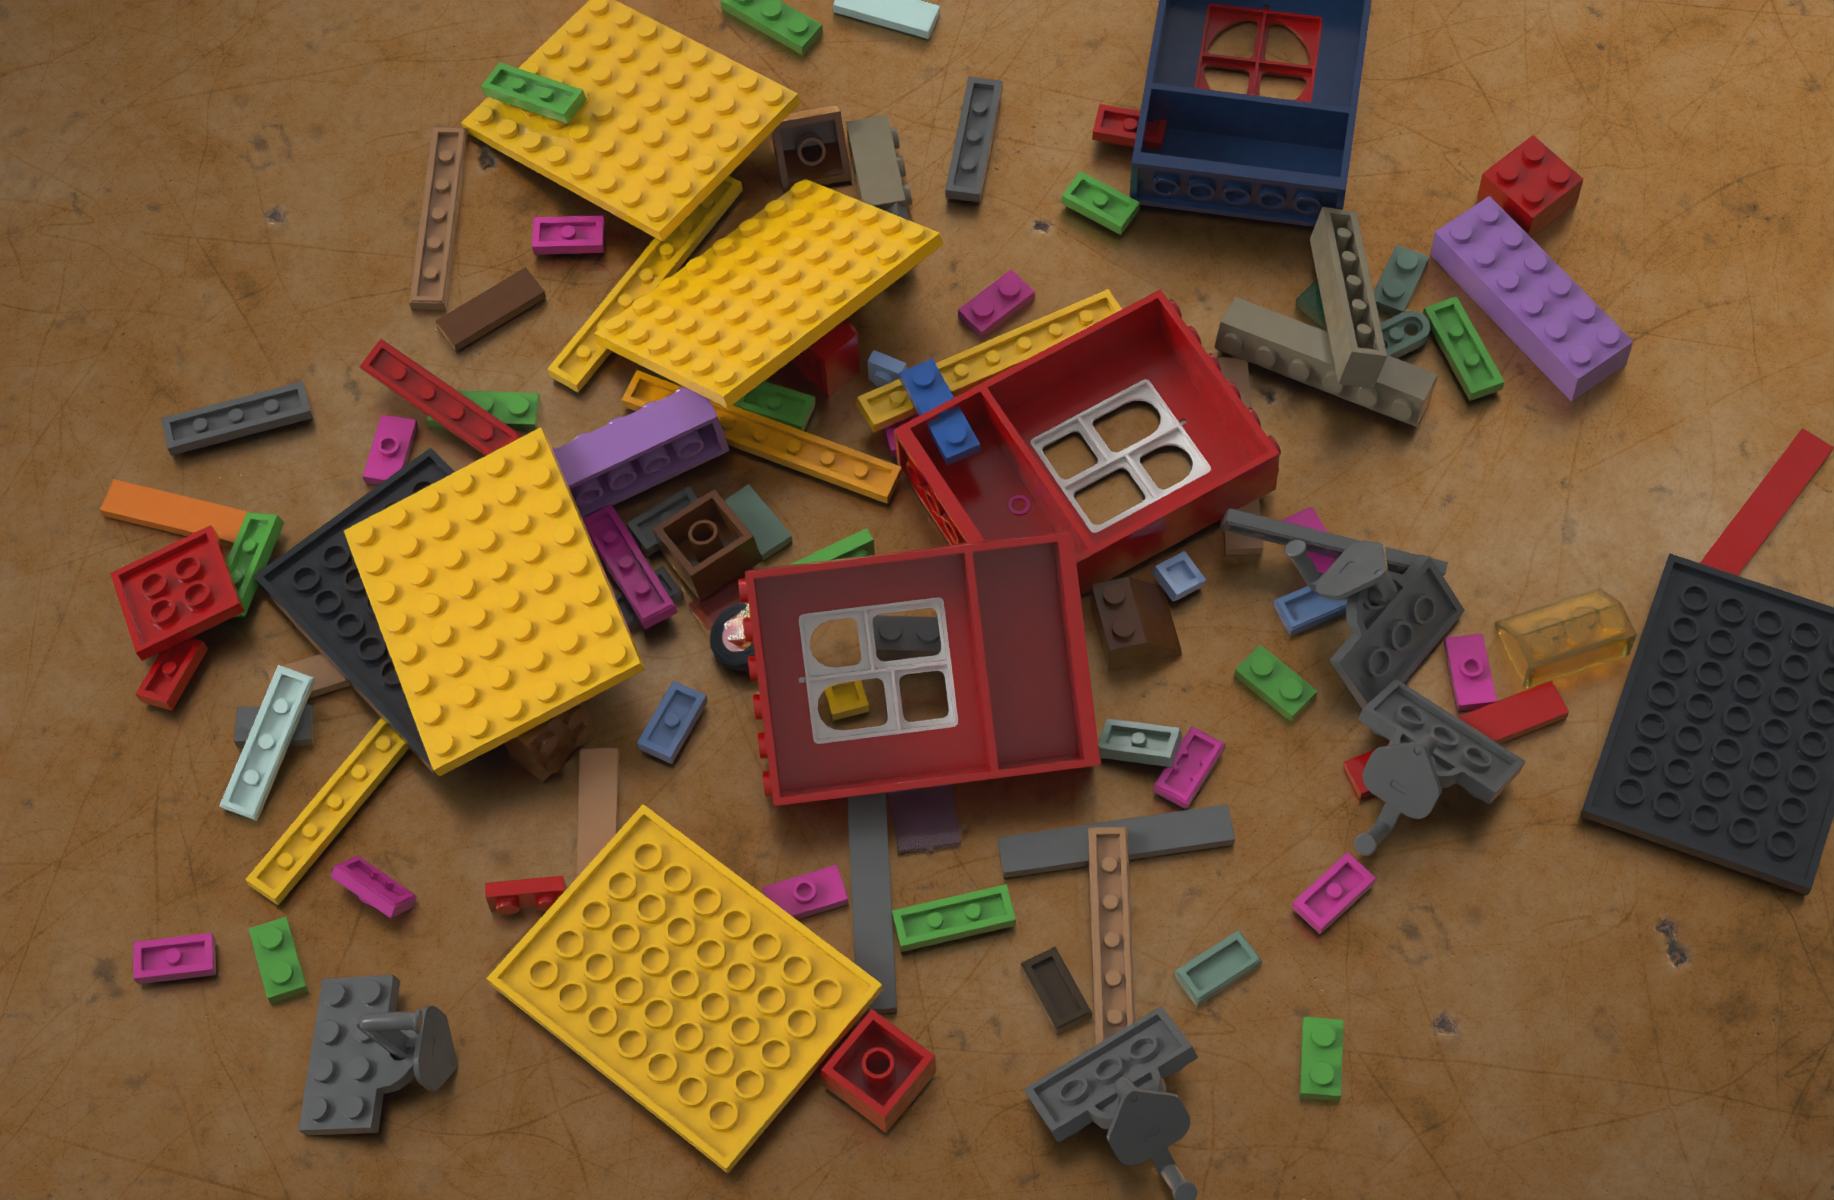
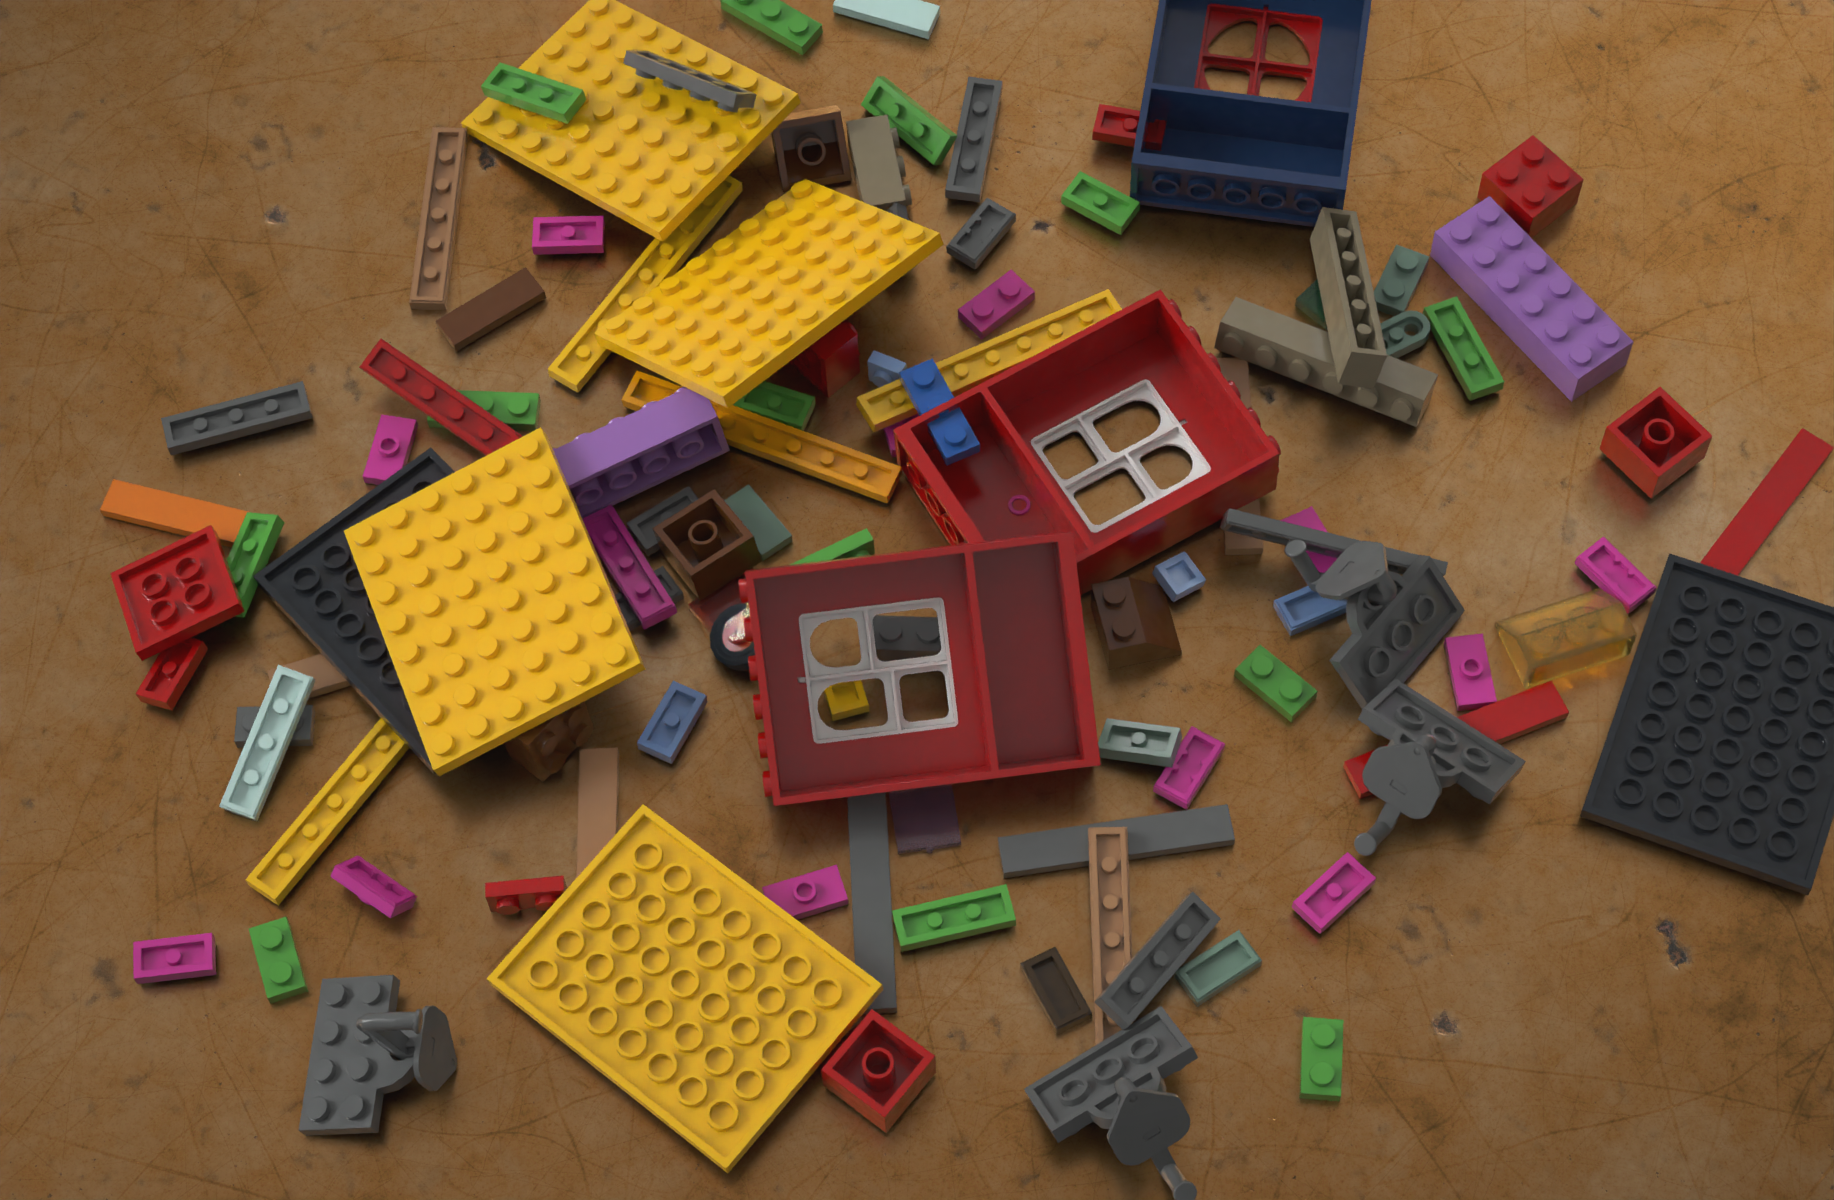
none -> dark grey plate [623,50,757,112]
none -> bright green plate [861,76,957,165]
none -> dark grey plate [946,198,1016,270]
none -> dark grey plate [1095,892,1221,1030]
none -> dark pink plate [1575,536,1657,615]
none -> red brick [1600,387,1712,499]

